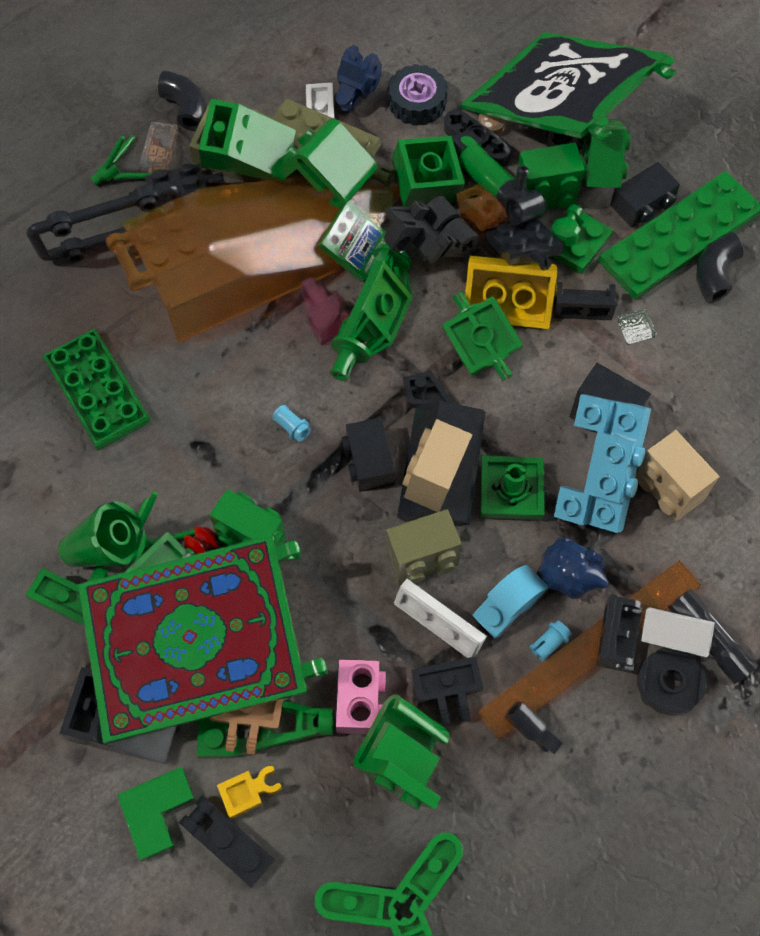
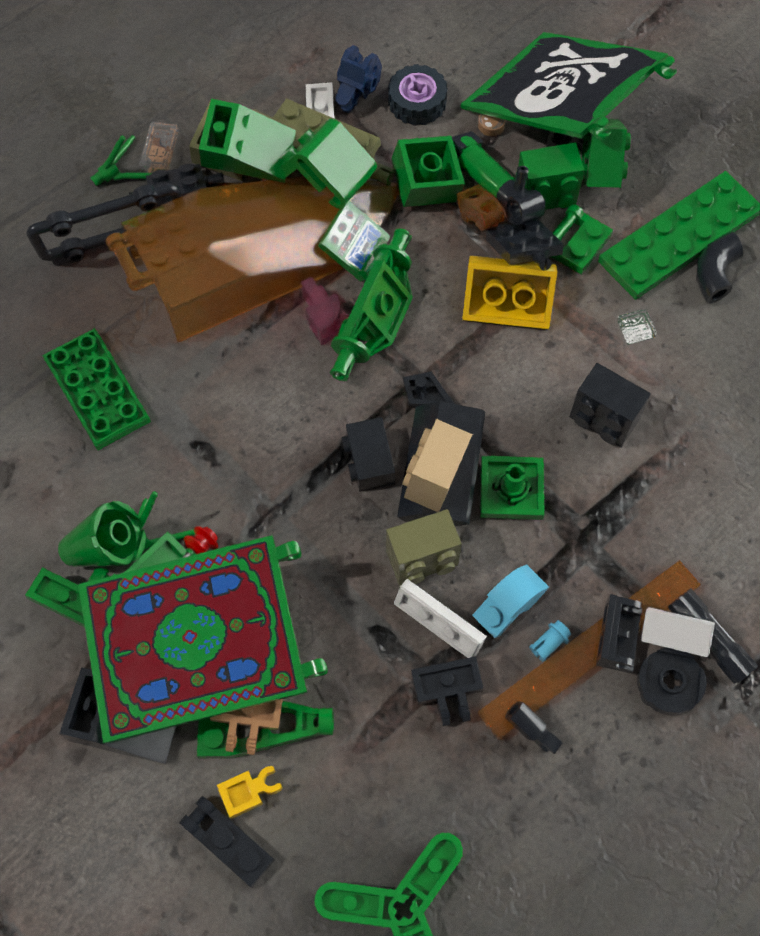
green tile [117,766,195,861] -> none
black cylinder [158,71,206,131] -> none
green brick [209,489,287,547] -> none
medium azure pin [272,405,311,442] -> none
bright pink brick [336,660,386,734] -> none
green piece [354,694,449,810] -> none
black plate [384,196,481,264] -> none
green plate [442,291,523,381] -> none
black beam [444,110,511,167] -> none
dark blue animal [538,537,608,599] -> none
green tile [551,217,581,246] -> none
black hinge [554,282,617,320] -> none
medium azure bracket [554,394,651,533] -> none
black brick [610,162,680,228] -> none
tan brick [636,430,720,521] -> none

